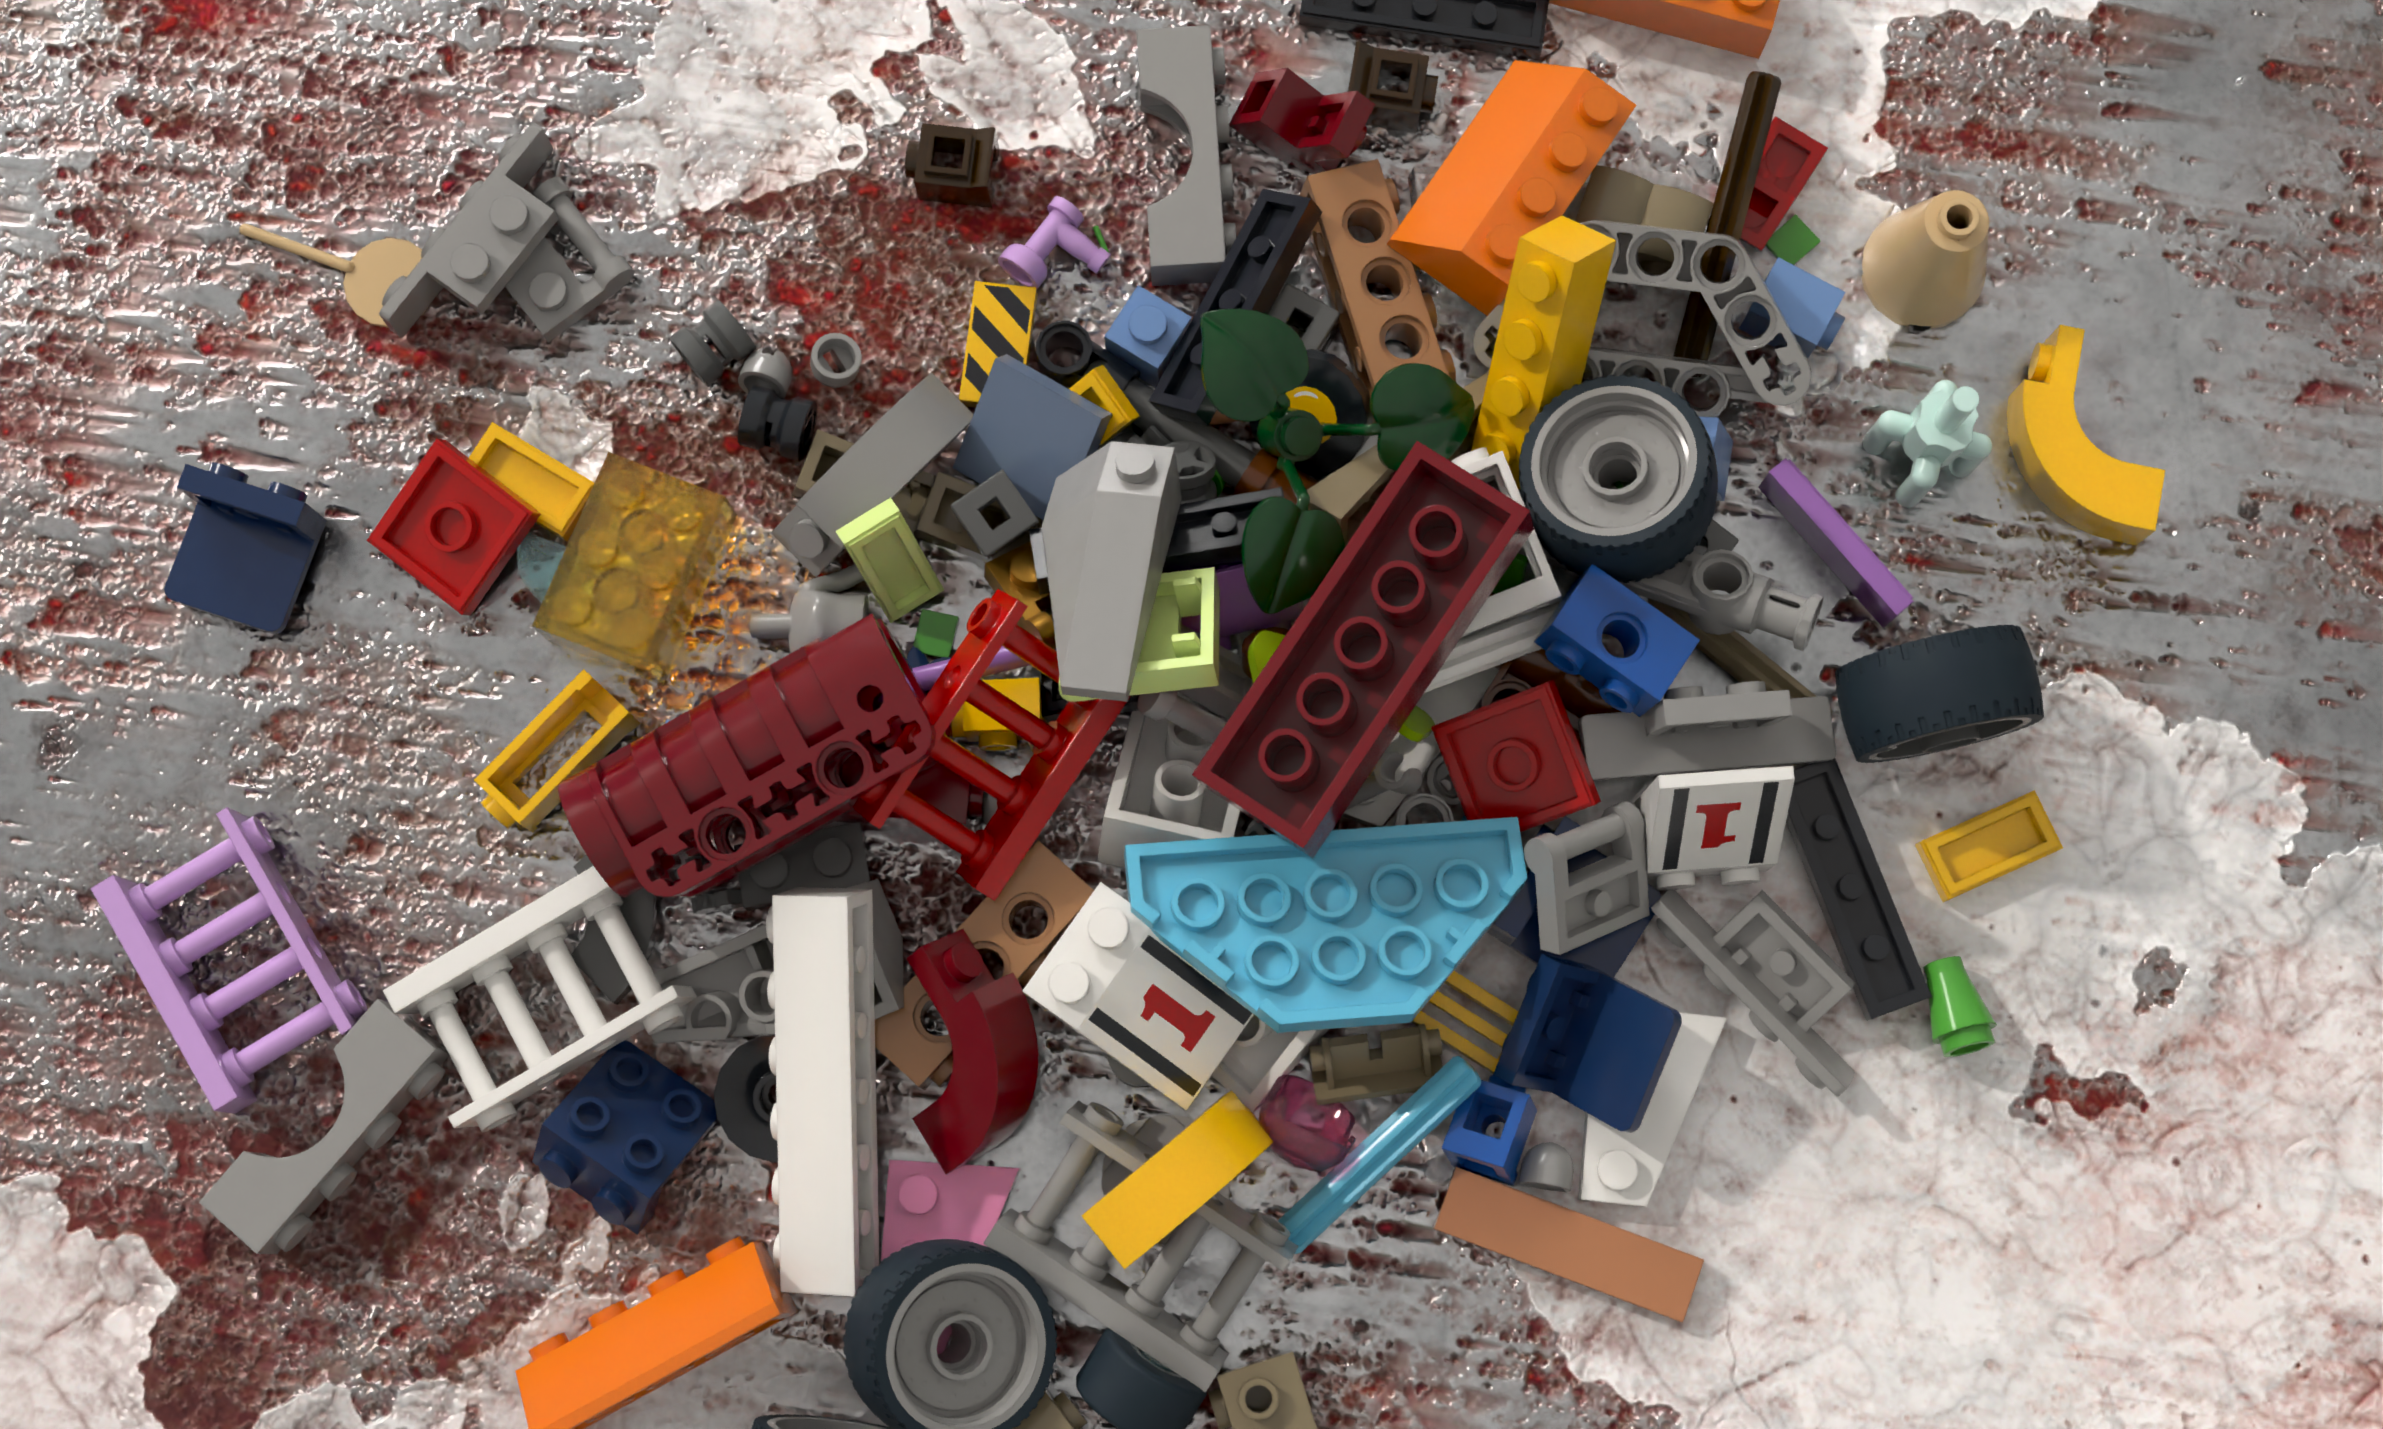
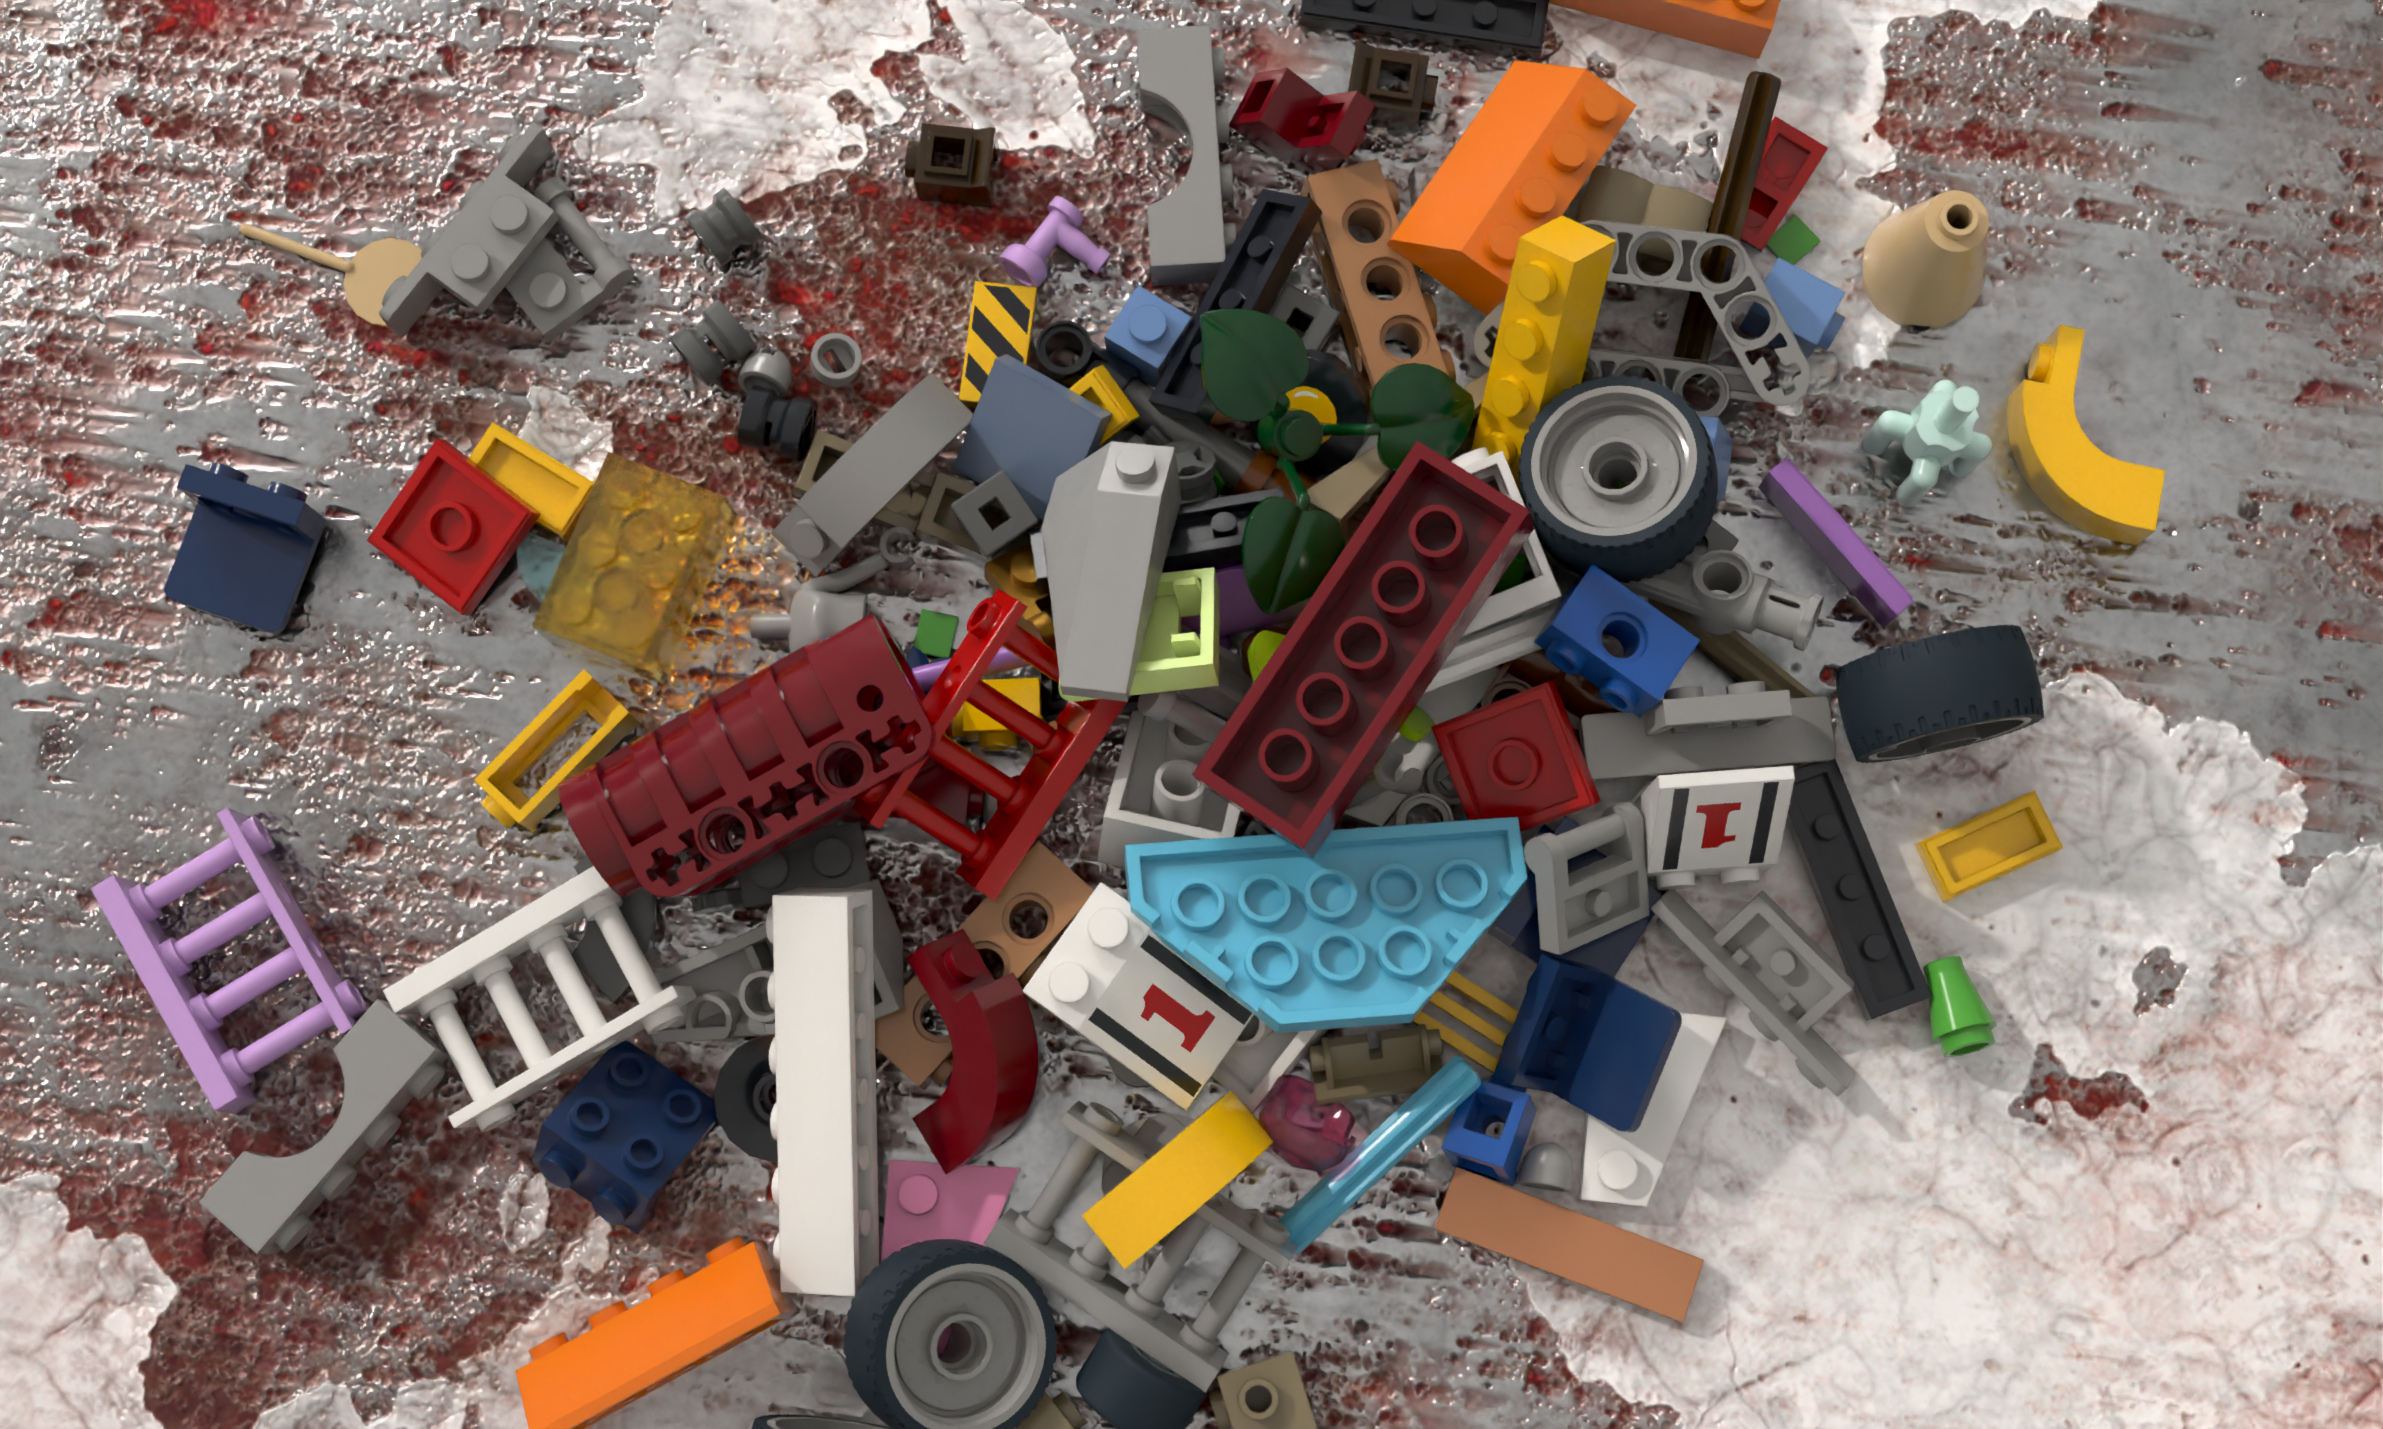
yellowish green tile [836,497,944,623] -> none
bright green piece [1093,225,1109,252] -> none
none -> dark grey wheel [683,188,761,267]

